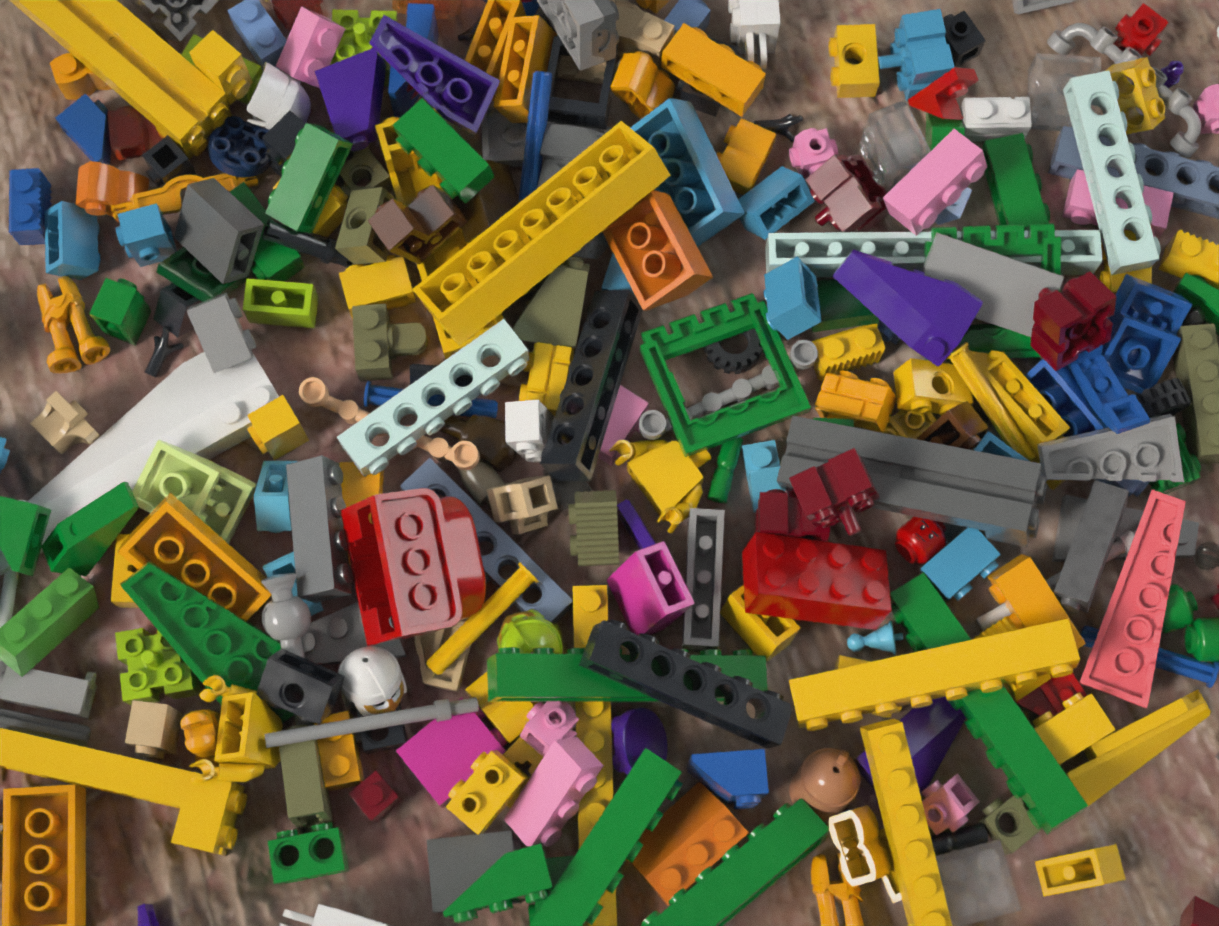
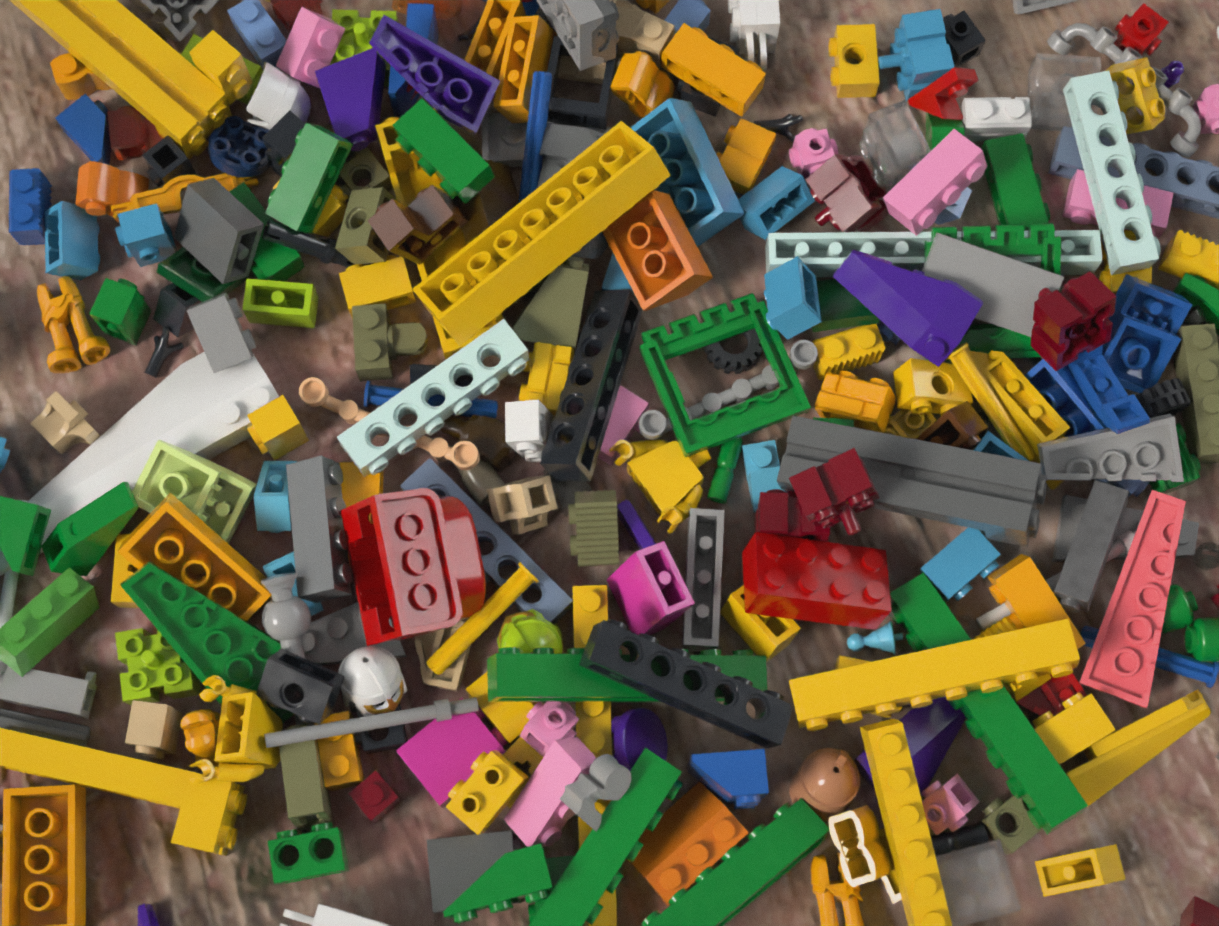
red head [895,516,947,564] -> none
none -> light grey leg [560,754,631,832]

